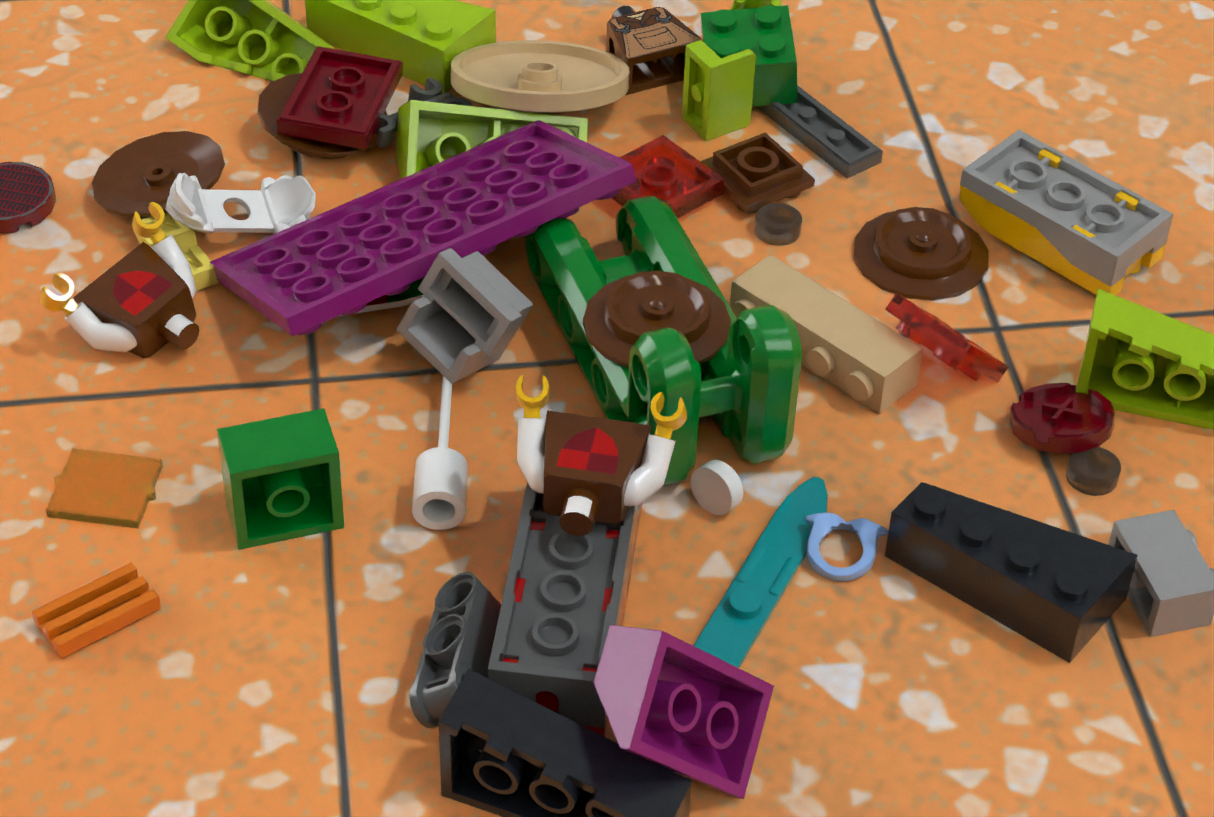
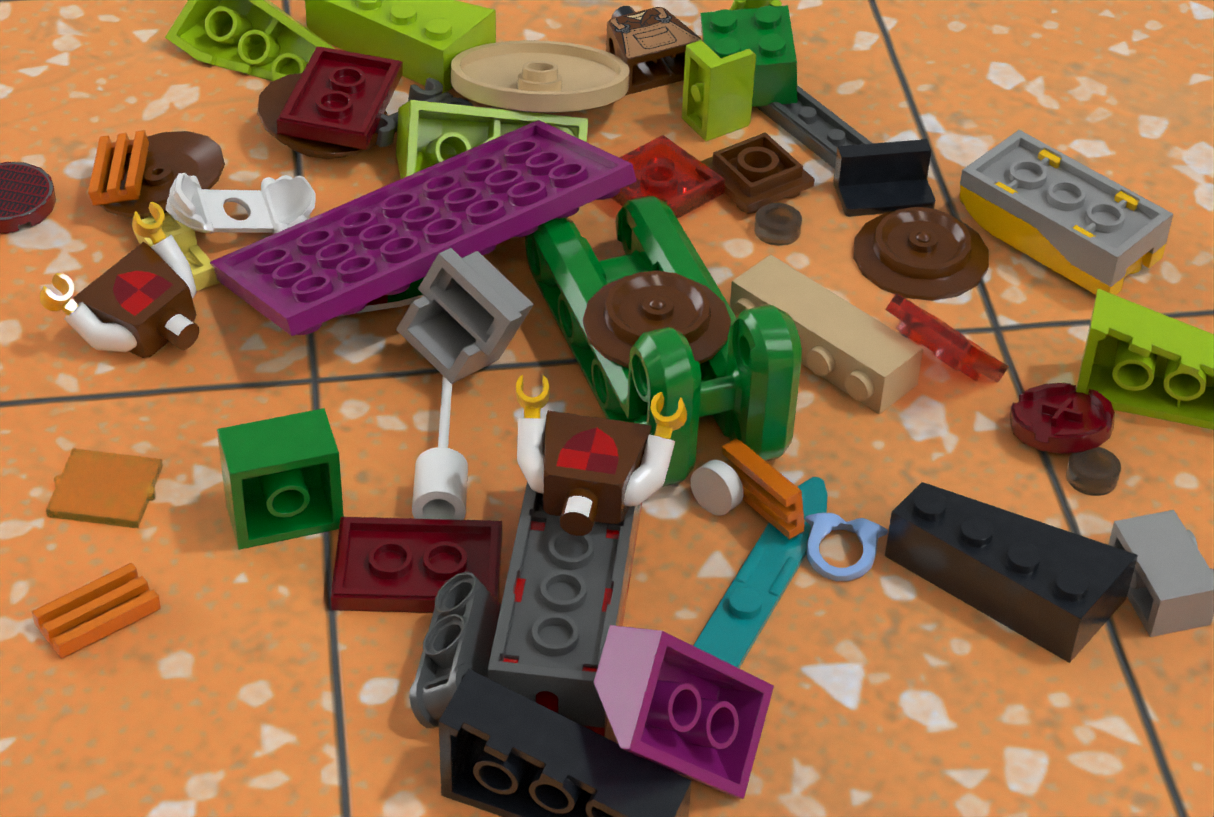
none -> orange tile [88,130,149,206]
none -> dark red tile [331,517,502,613]
none -> orange tile [721,438,805,540]
none -> black panel [833,139,936,217]

